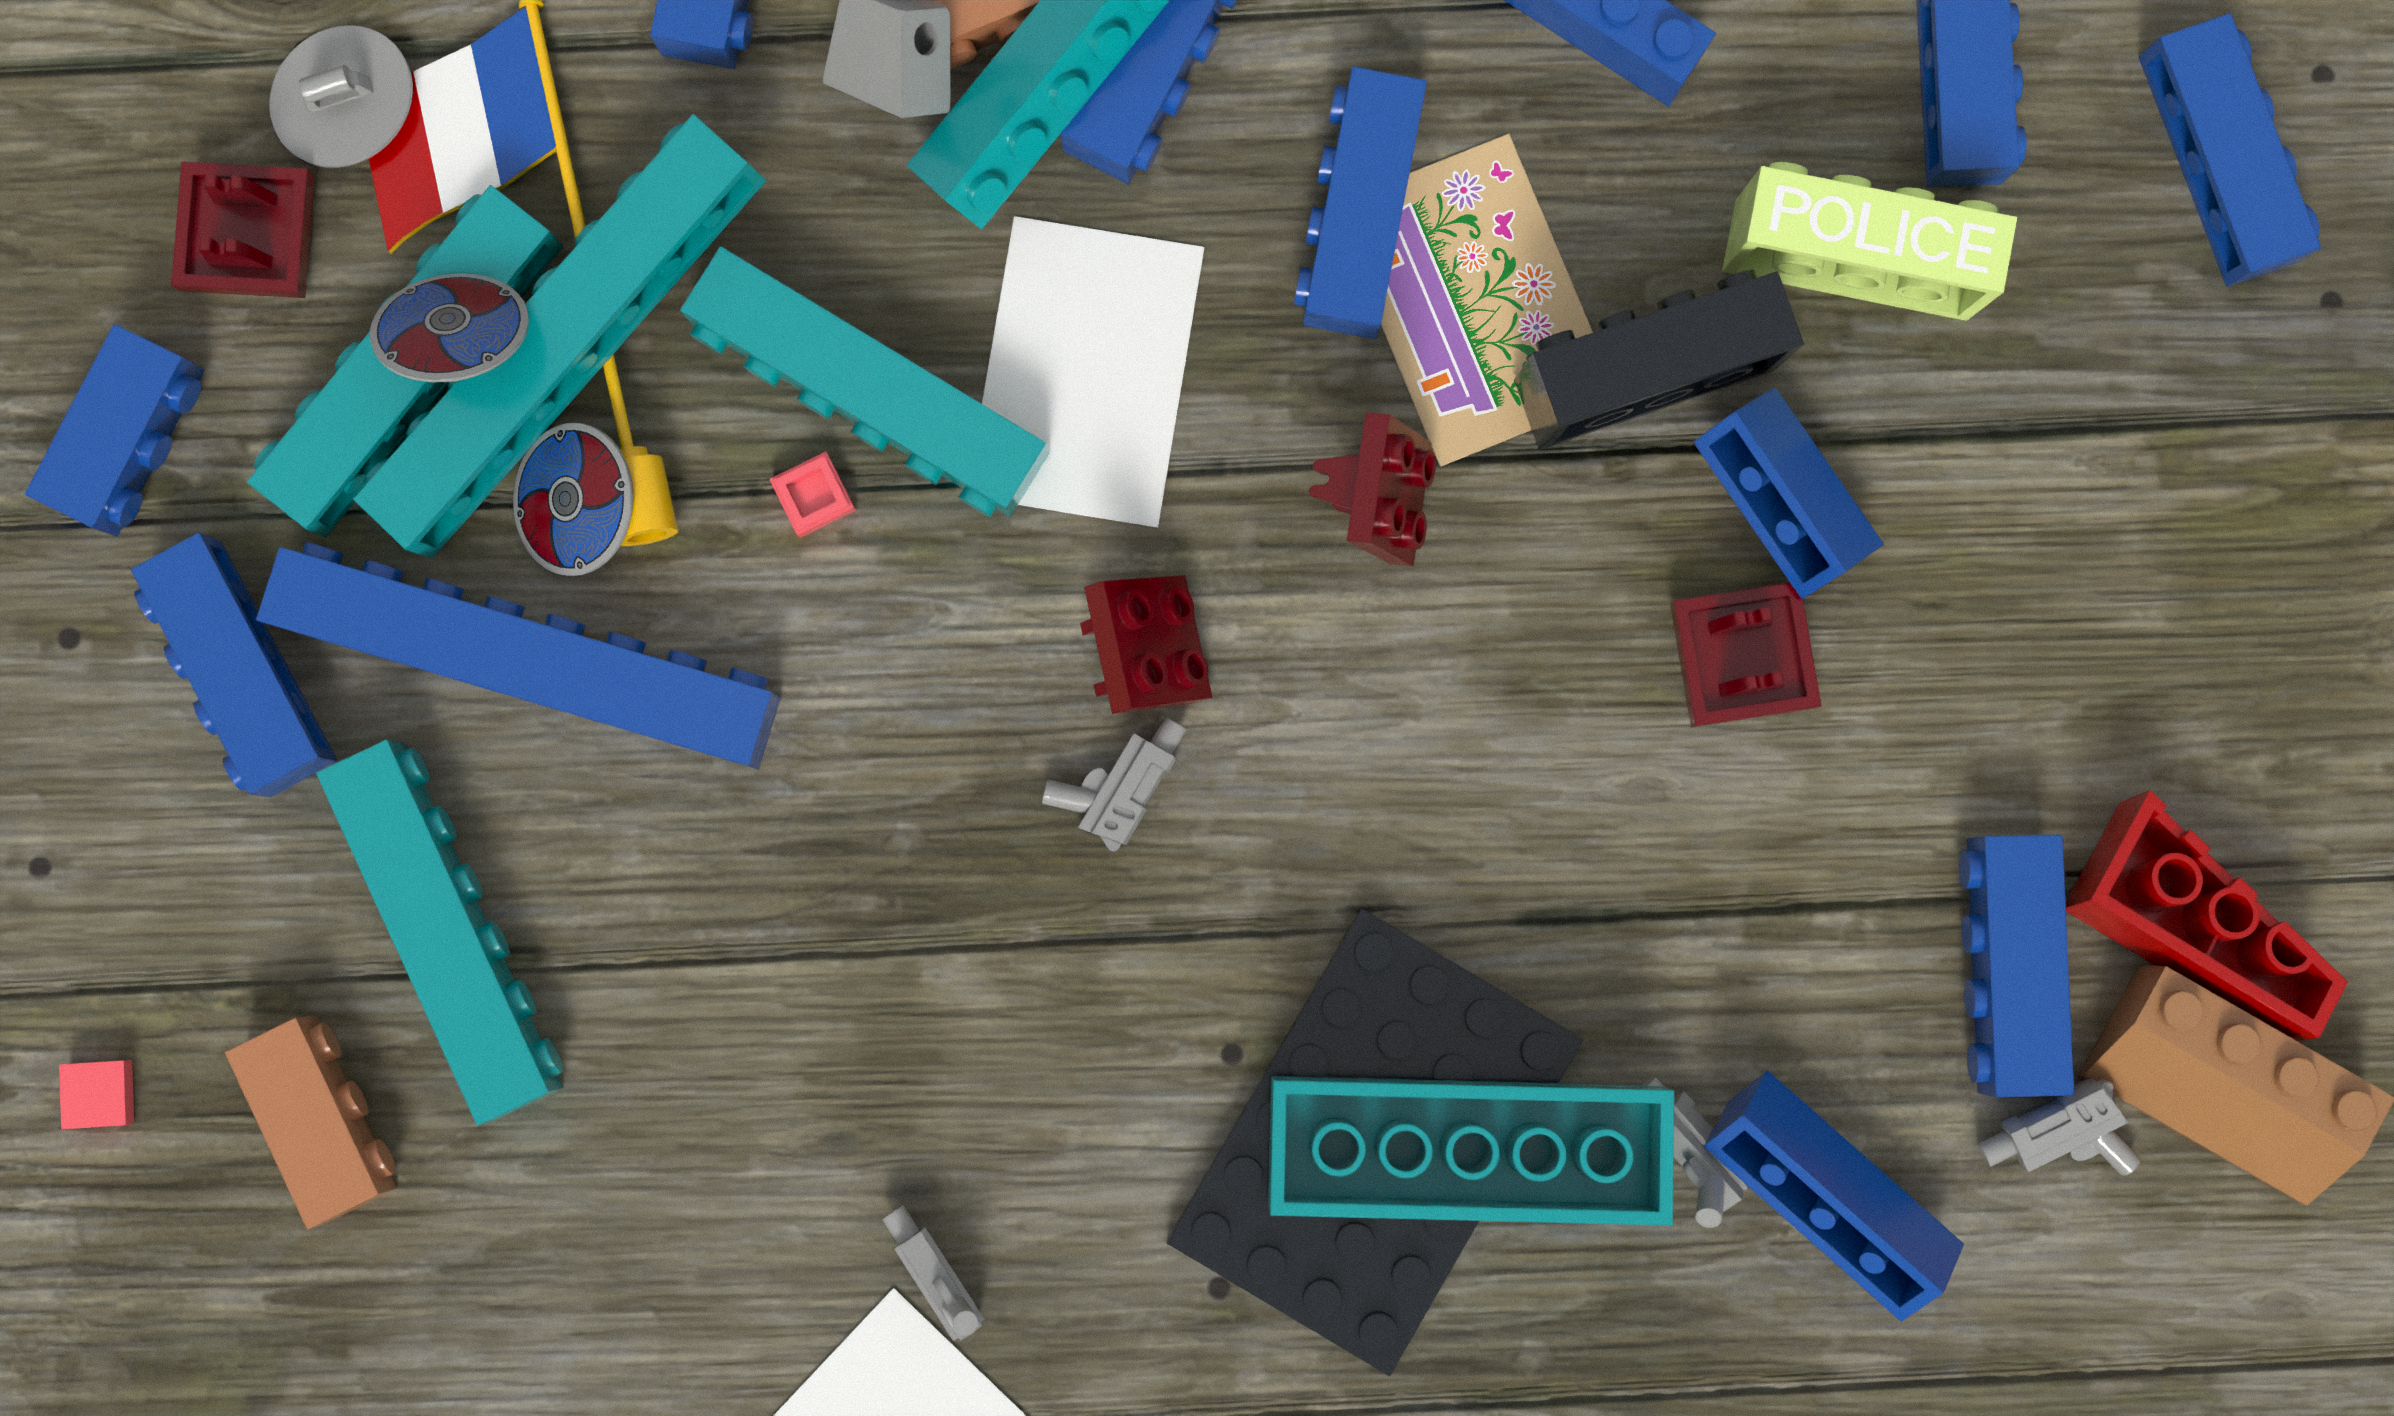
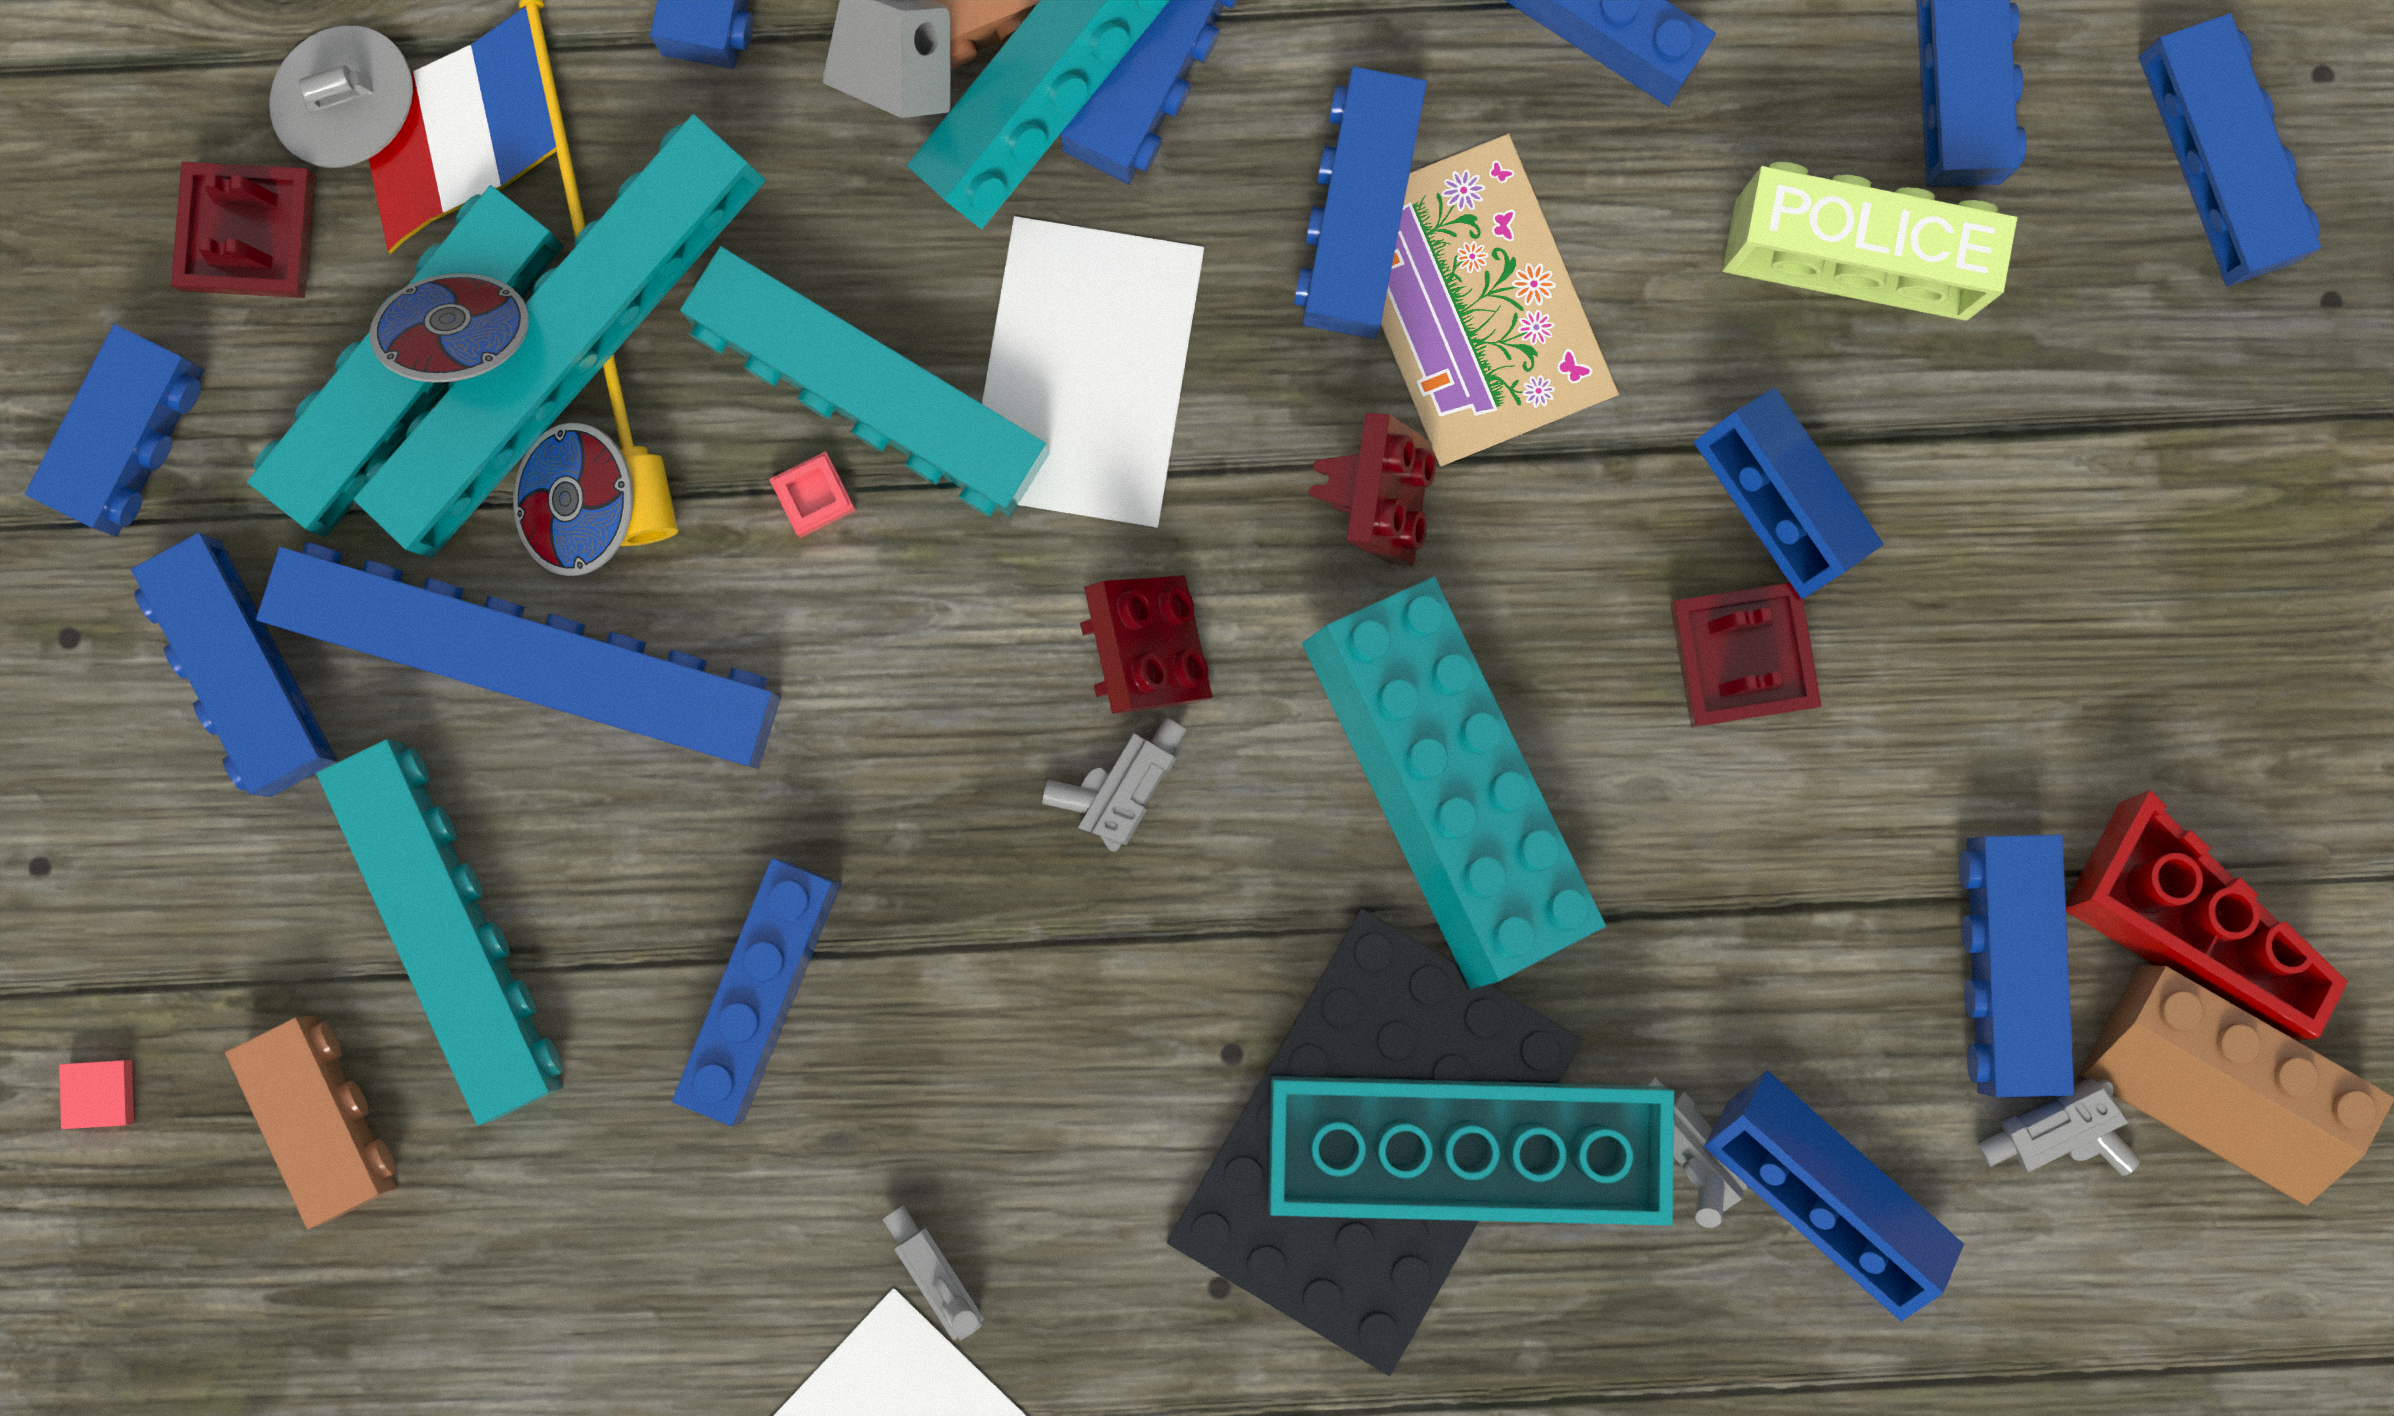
black brick [1514,269,1804,450] -> none
none -> blue brick [671,858,842,1126]
none -> teal brick [1302,576,1606,990]

